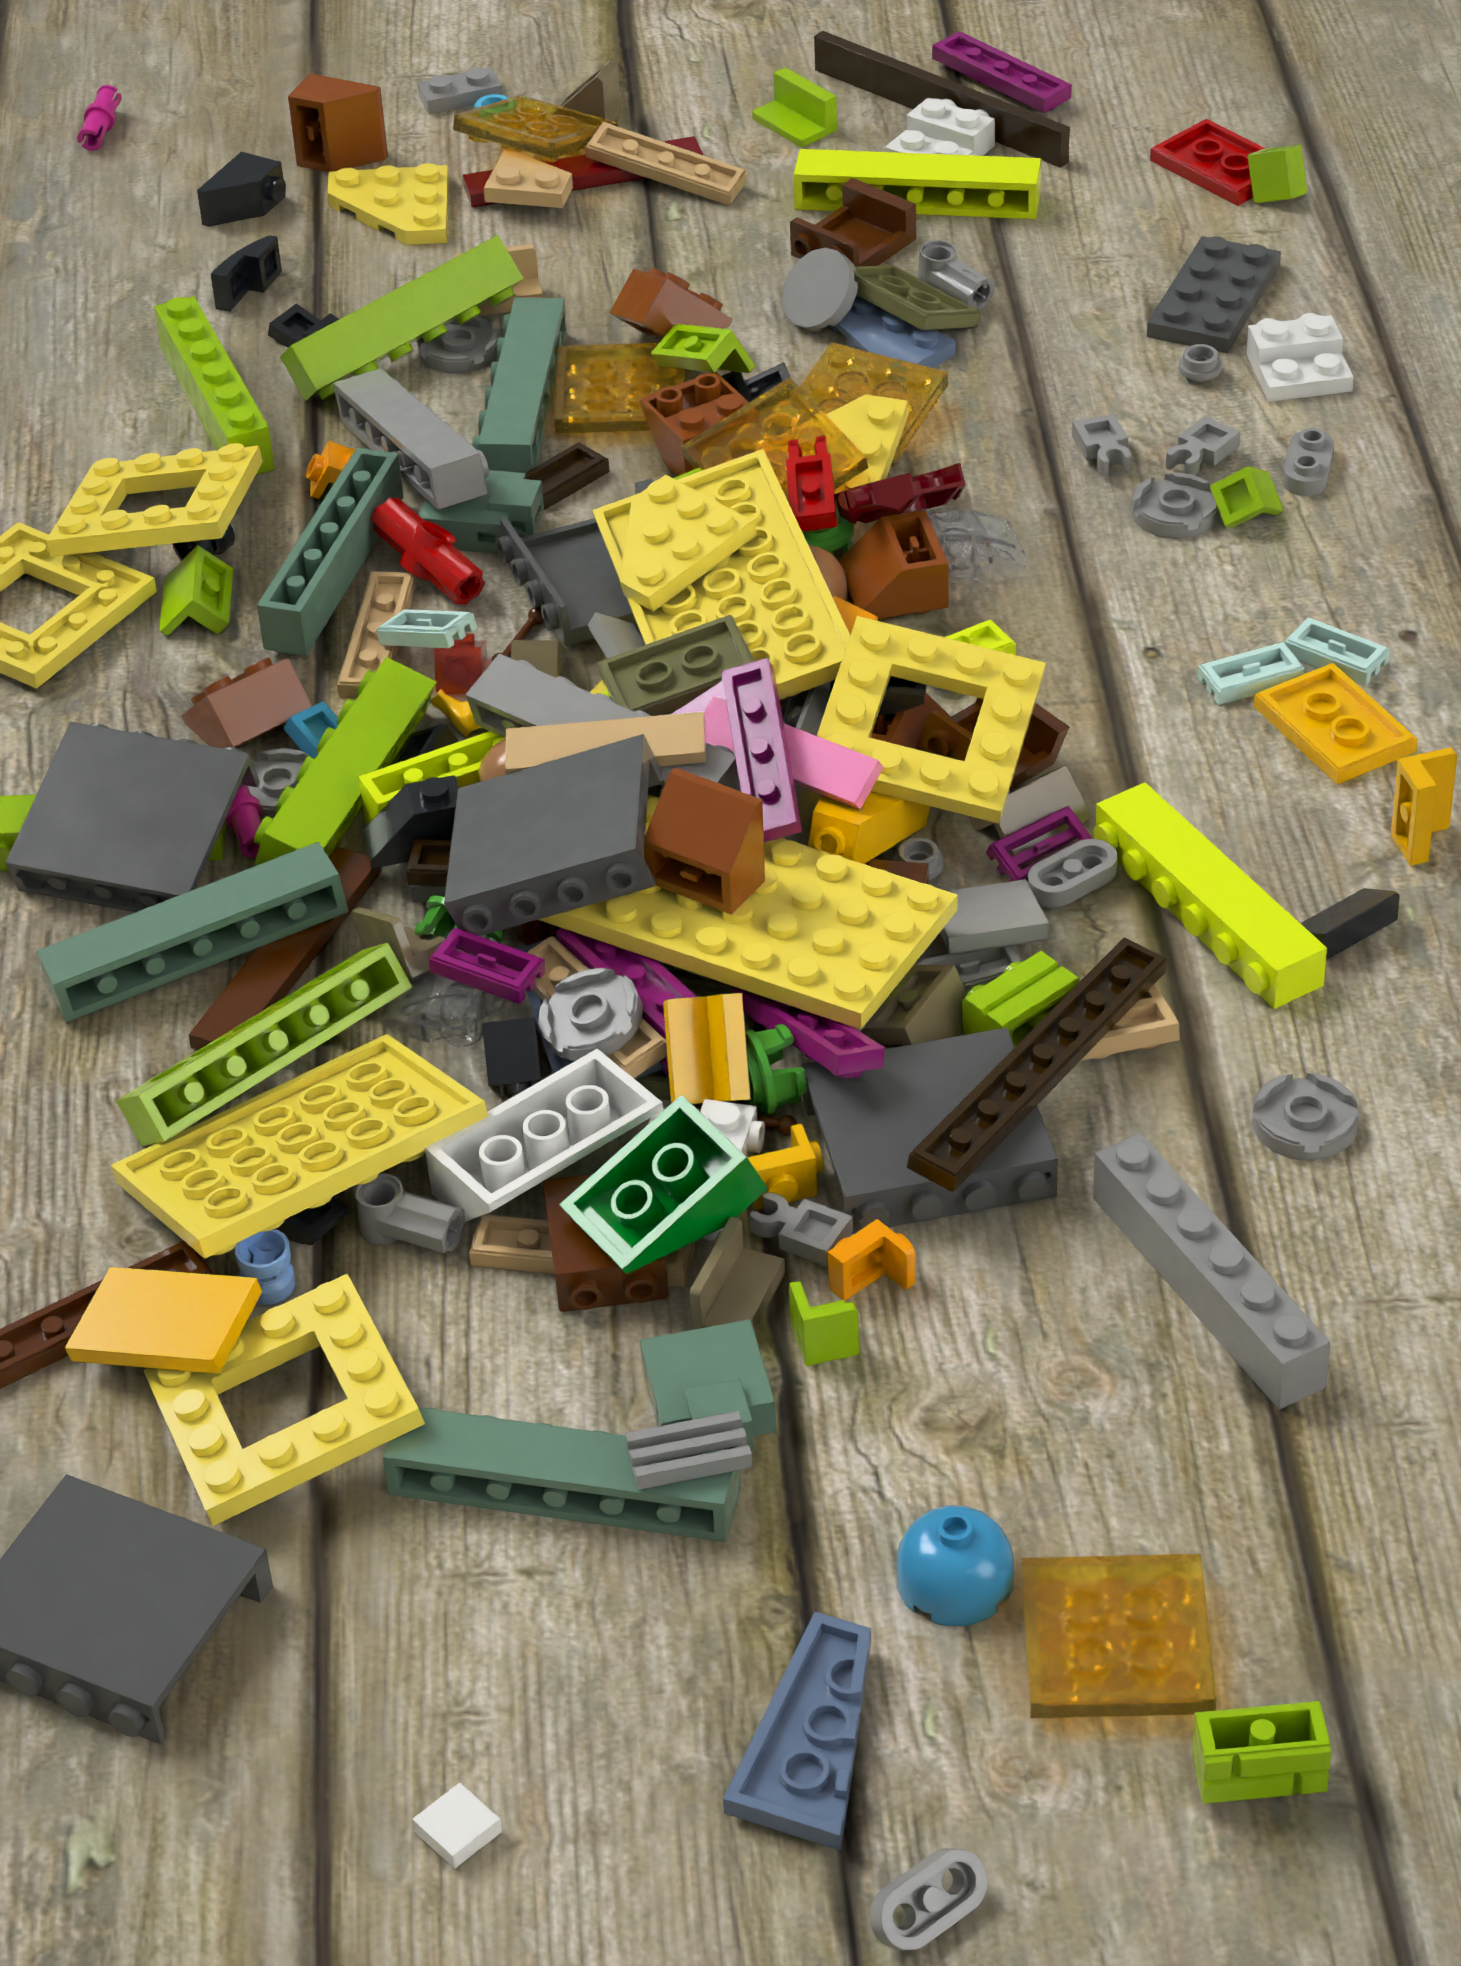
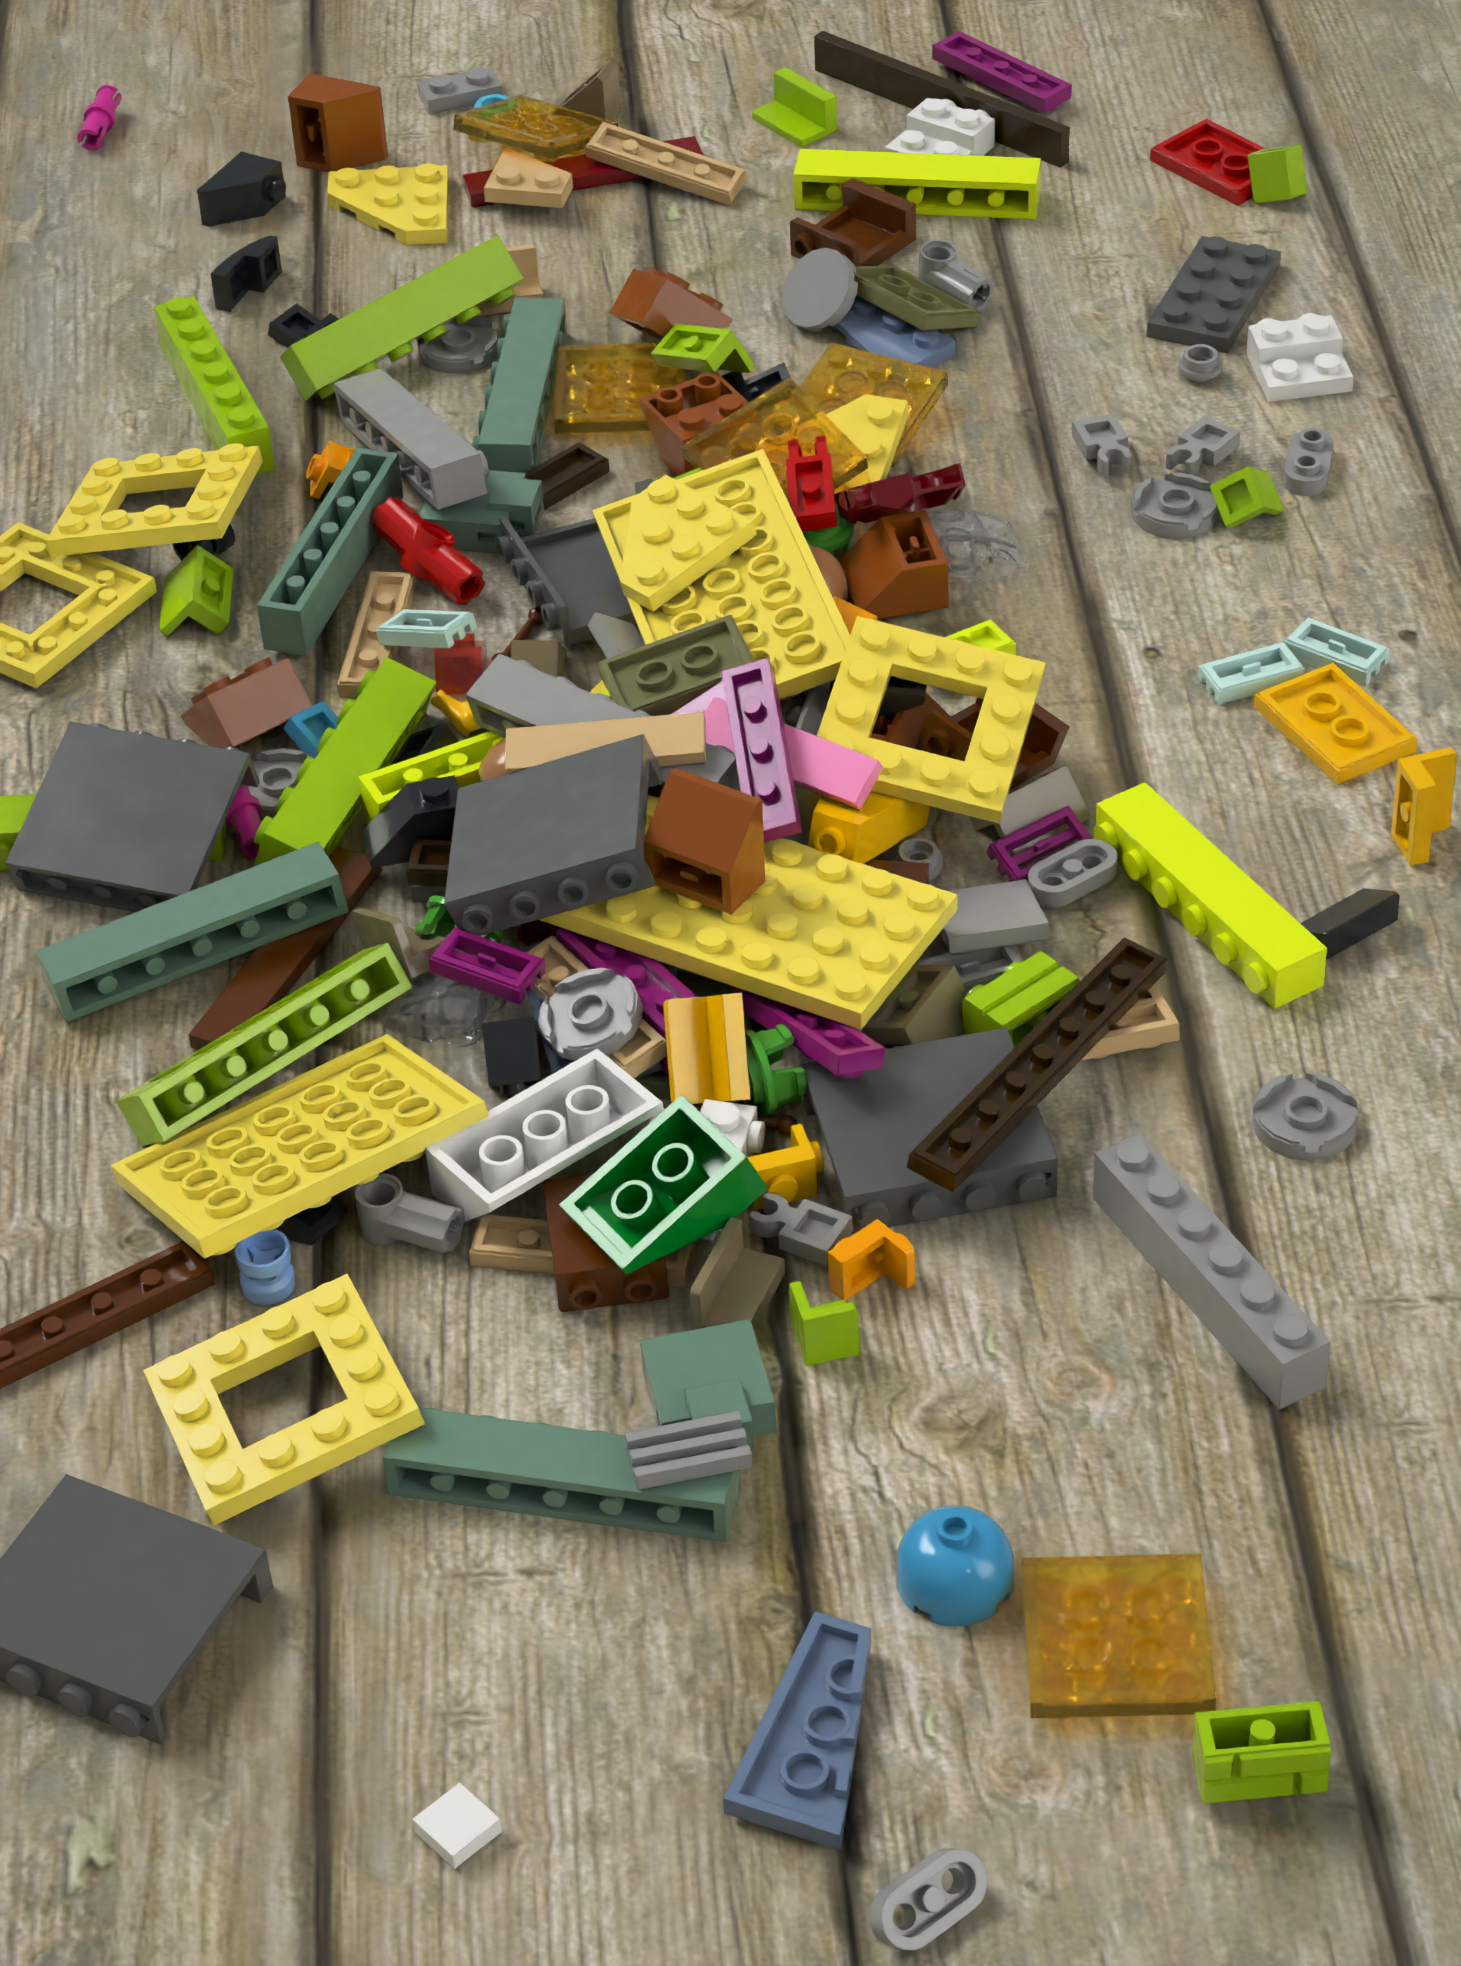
yellow tile [65,1267,262,1374] -> none

